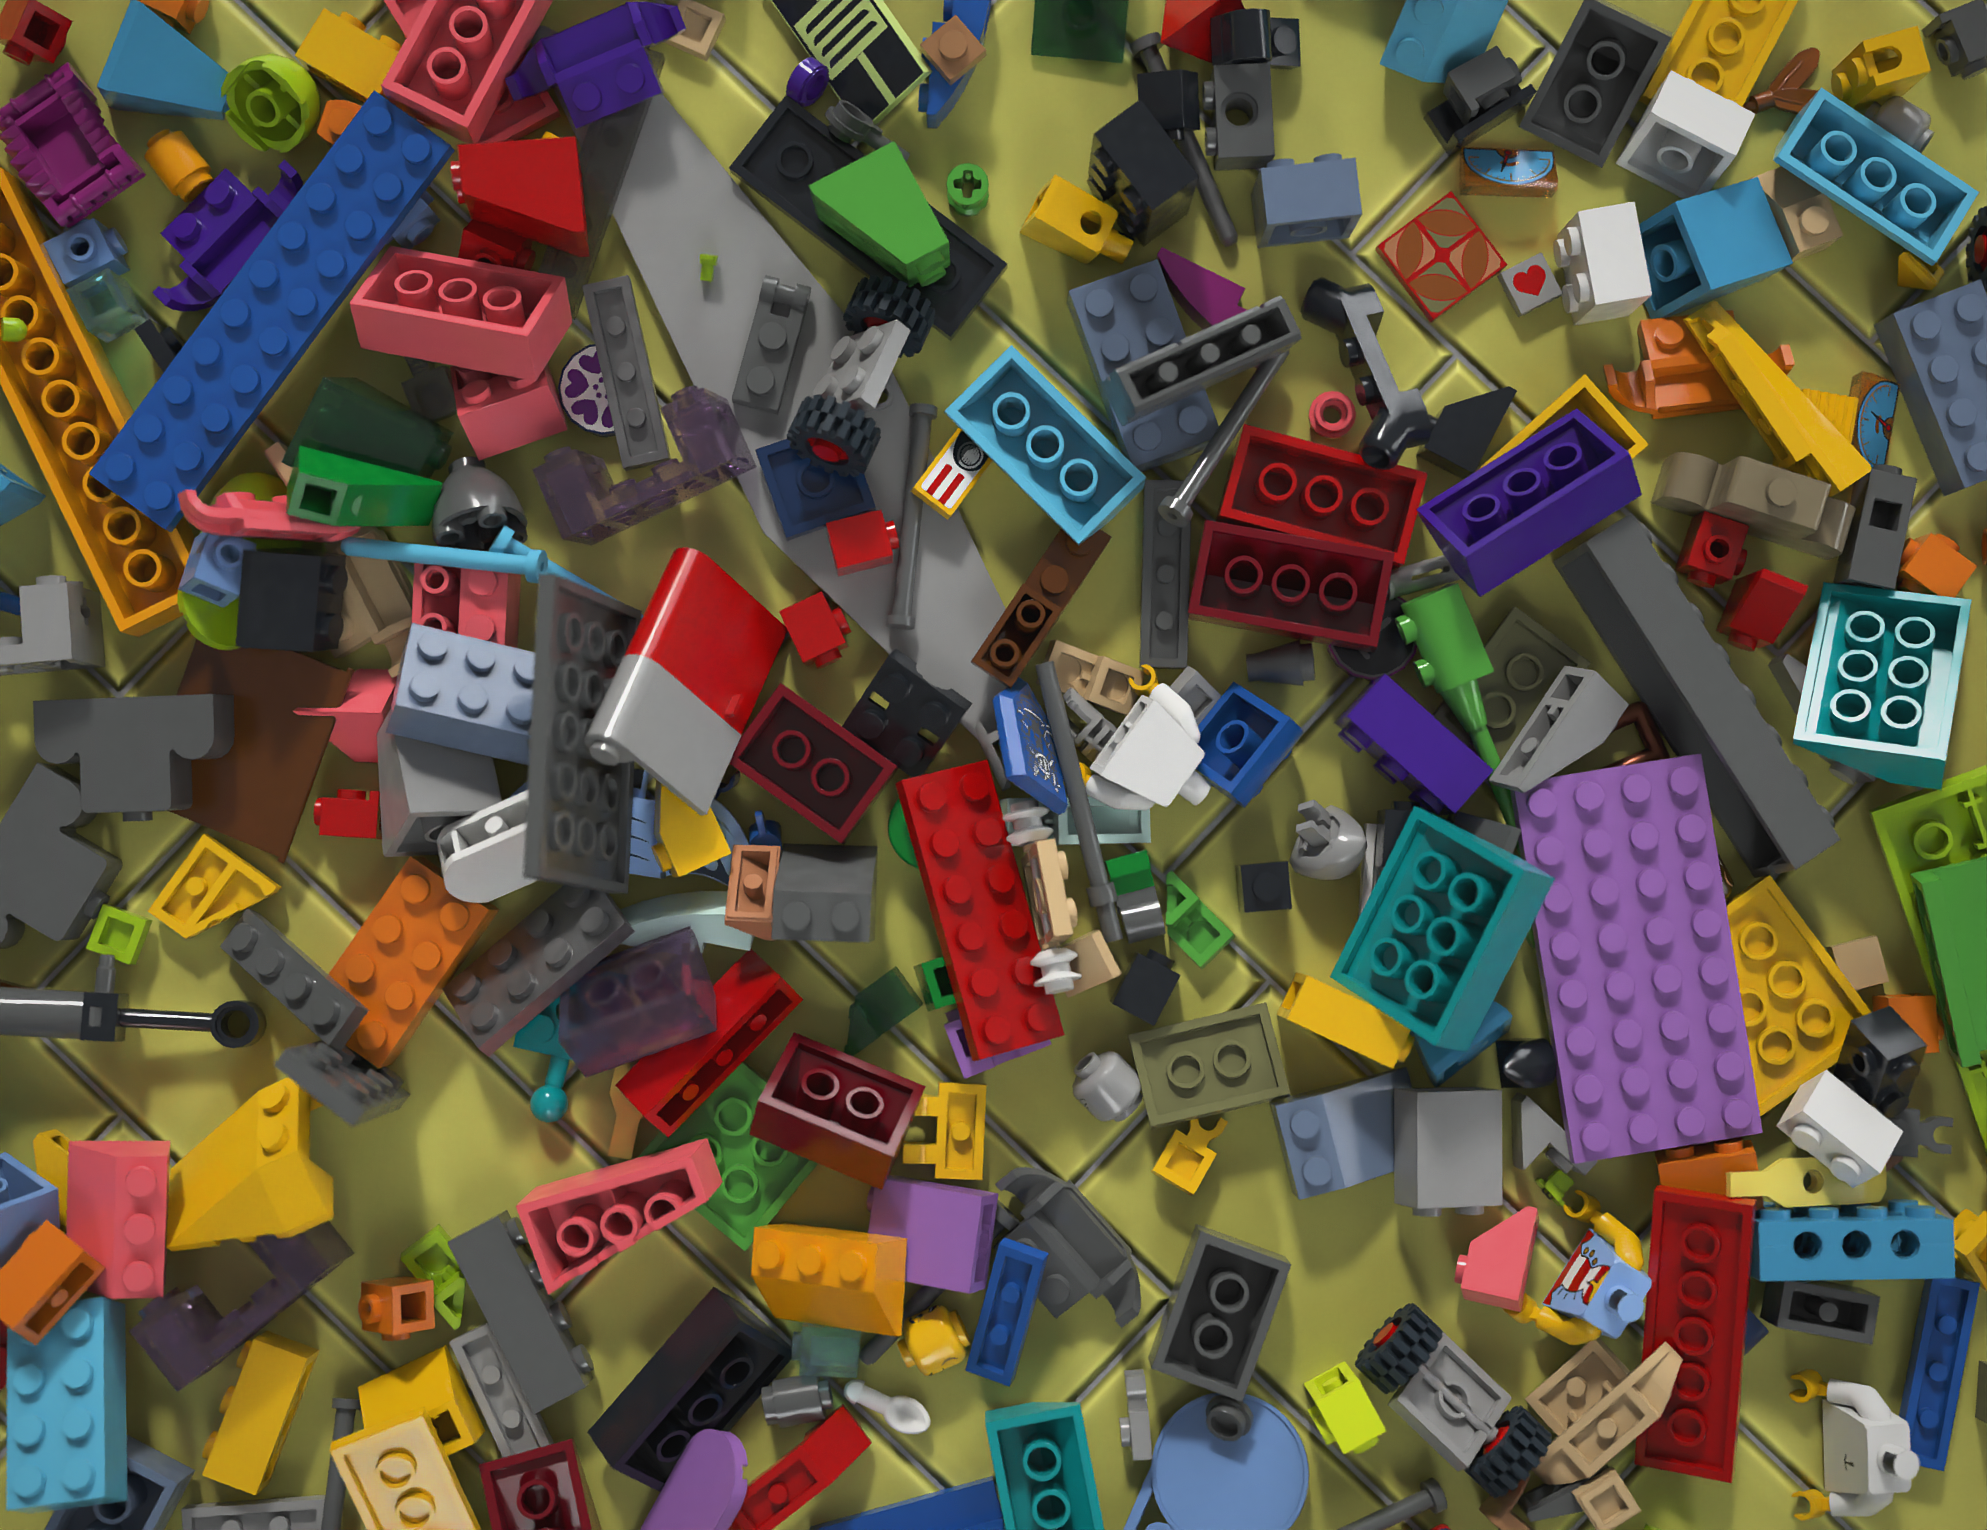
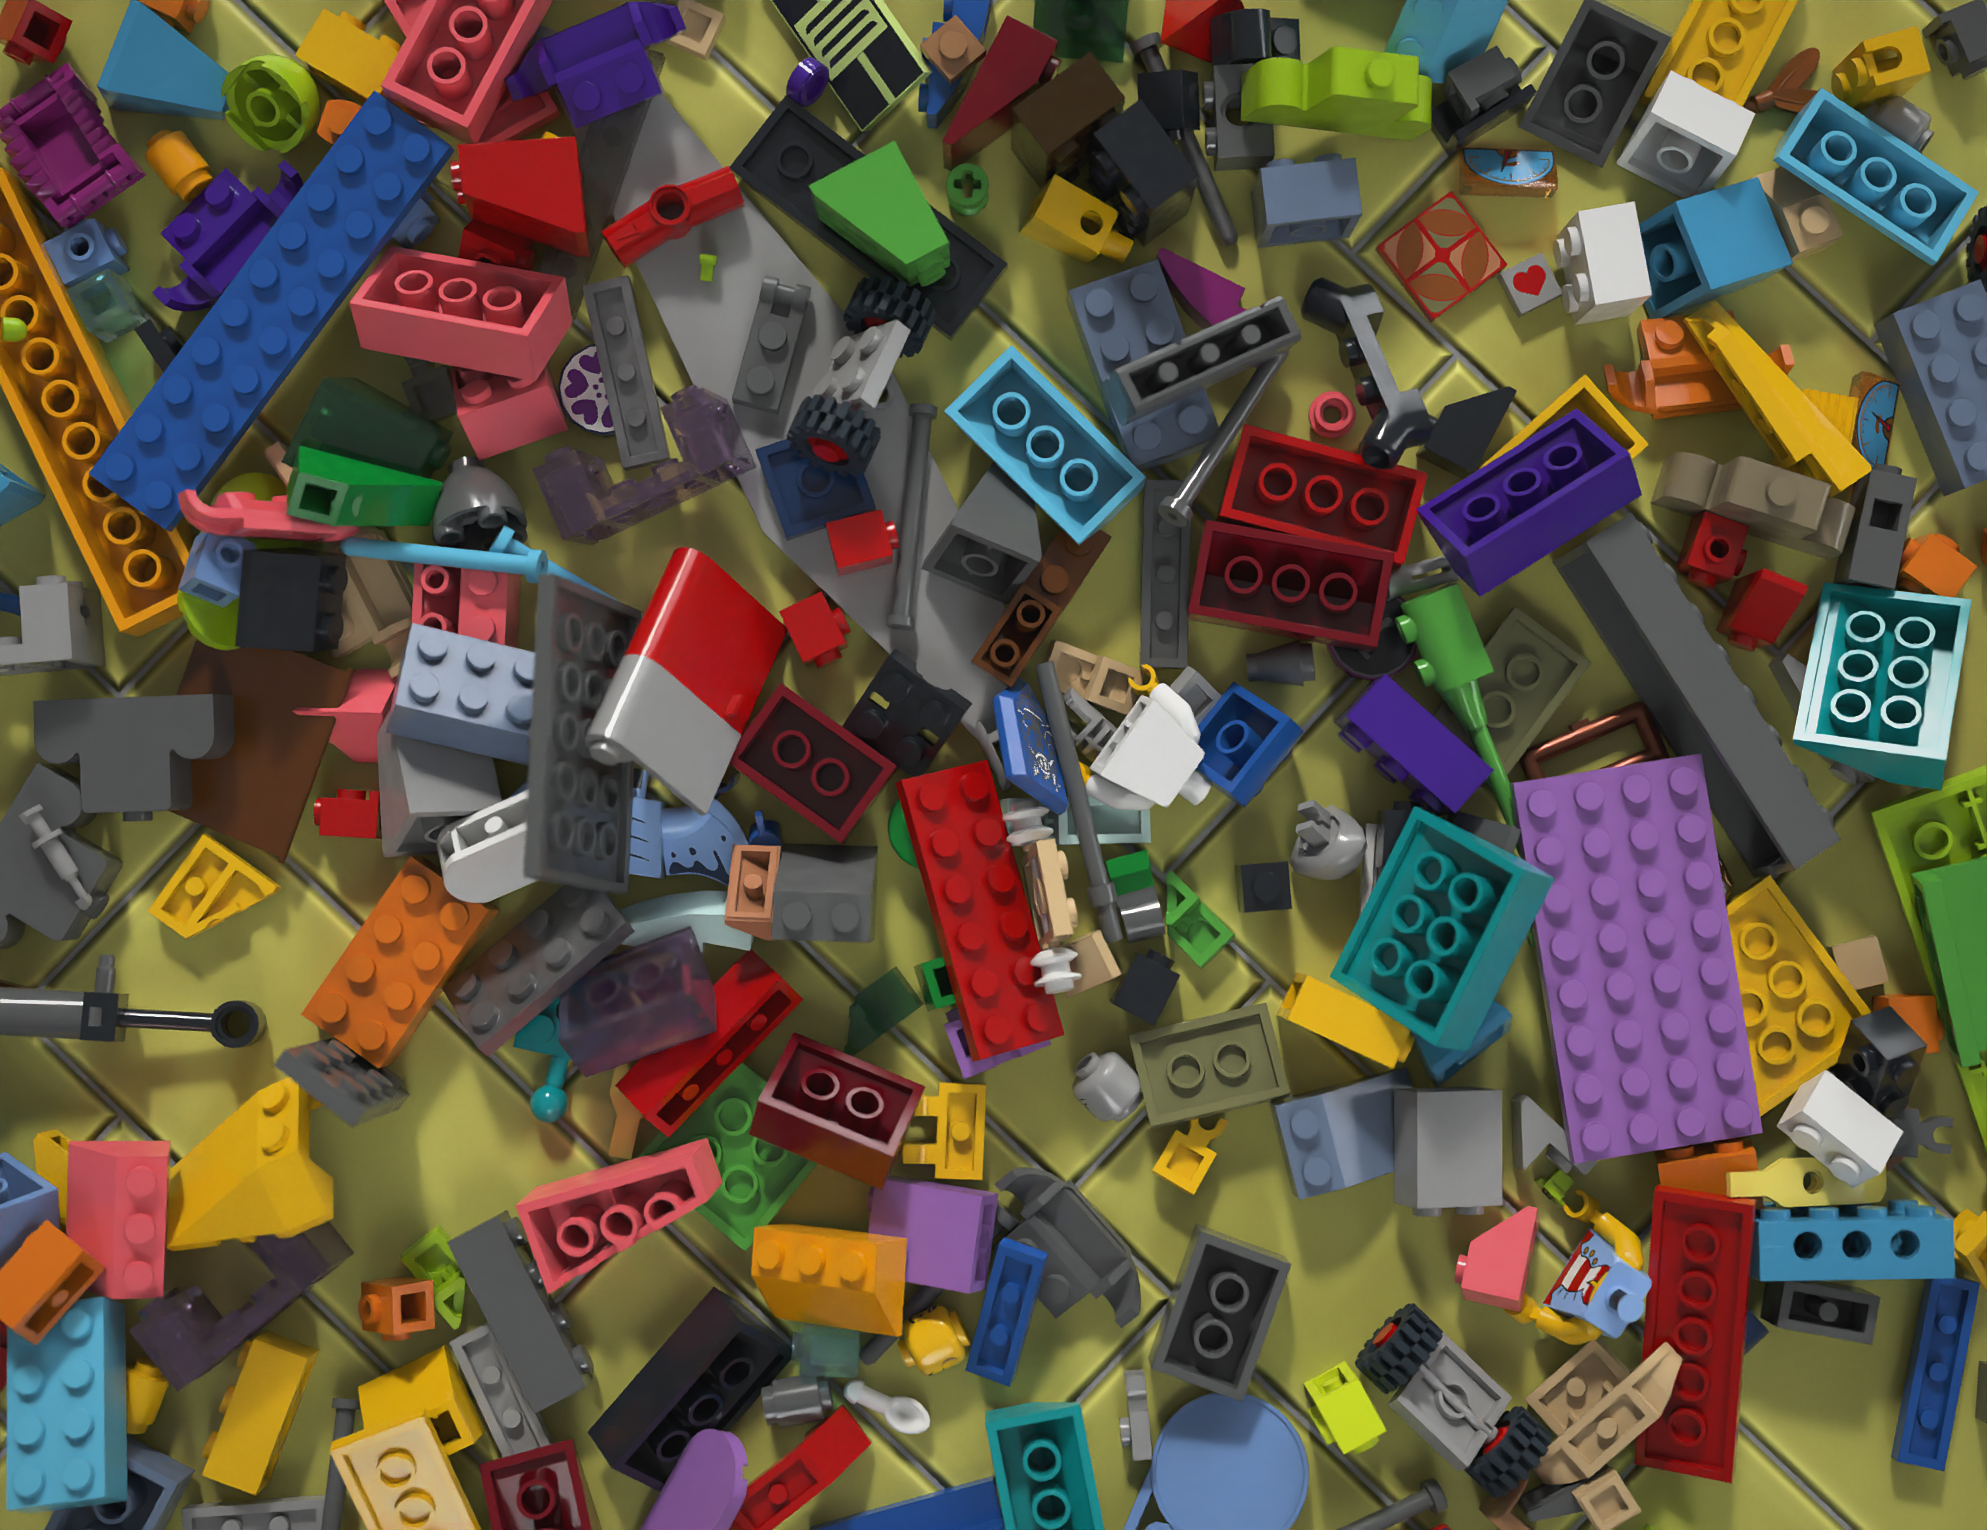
lime plate [86,904,153,965] -> none
dark grey plate [220,908,369,1050] -> none
yellow slope [651,779,731,877] -> none
dark grey plate [825,100,910,162] -> none
slope [910,427,992,520] -> none
dark grey plate [1206,1394,1253,1441] -> none
light grey slope [1489,666,1629,793] -> none
black plate [1495,1038,1557,1088] -> none
white torso [1789,1369,1920,1521] -> none
yellow slope [1897,249,1945,290] -> none
none -> light grey piece [19,804,93,910]
none -> yellow brick [126,1358,171,1434]
none -> red piece [601,166,745,269]
none -> dark grey slope [921,462,1042,604]
none -> dark red slope [942,15,1062,171]
none -> dark brown brick [1011,51,1125,189]
none -> lime brick [1241,46,1432,141]

